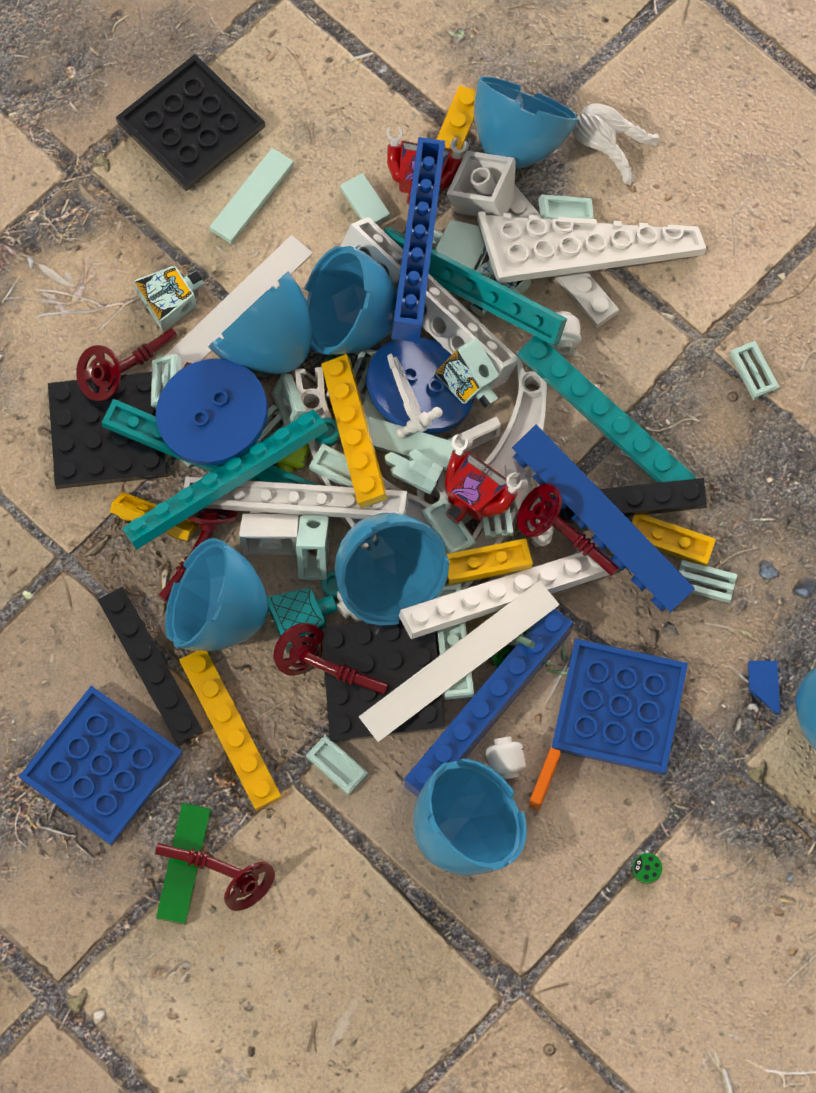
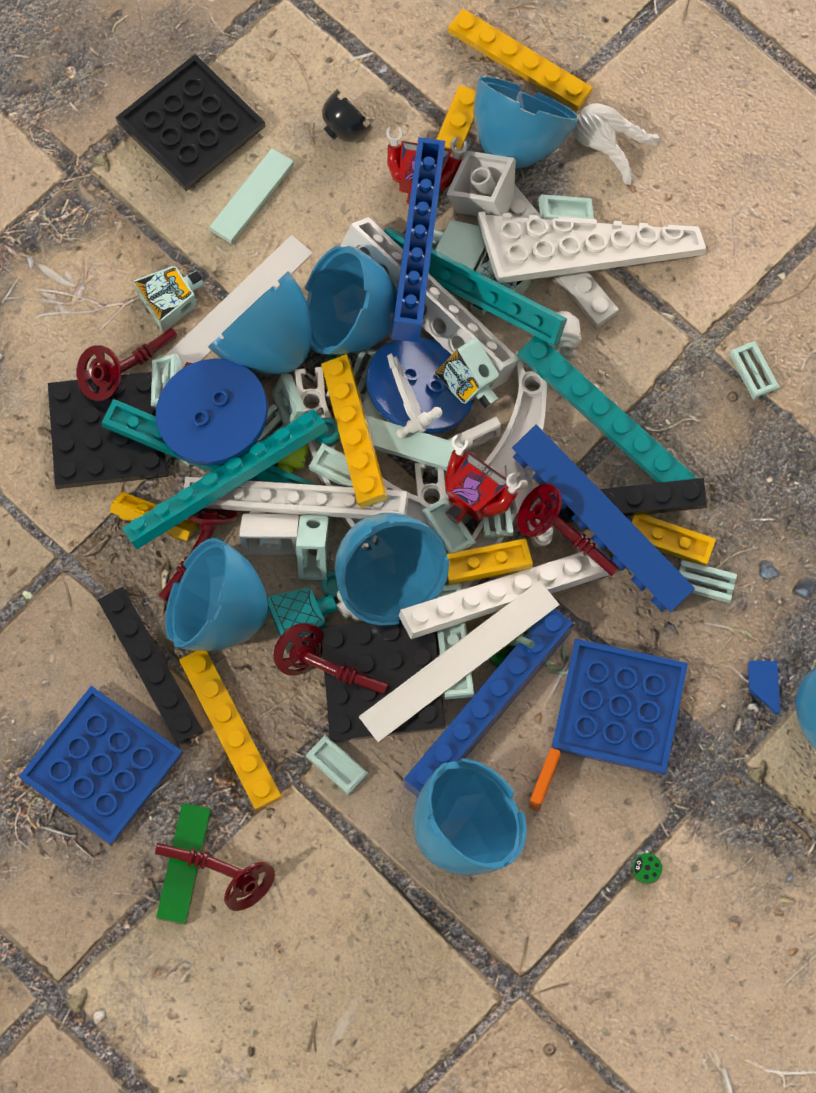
light aqua tile [340,173,390,225] -> none
light aqua rock [385,449,443,494] -> none
white head [486,737,526,779] -> none
none -> black cylinder [322,89,374,142]
none -> yellow plate [448,9,593,111]

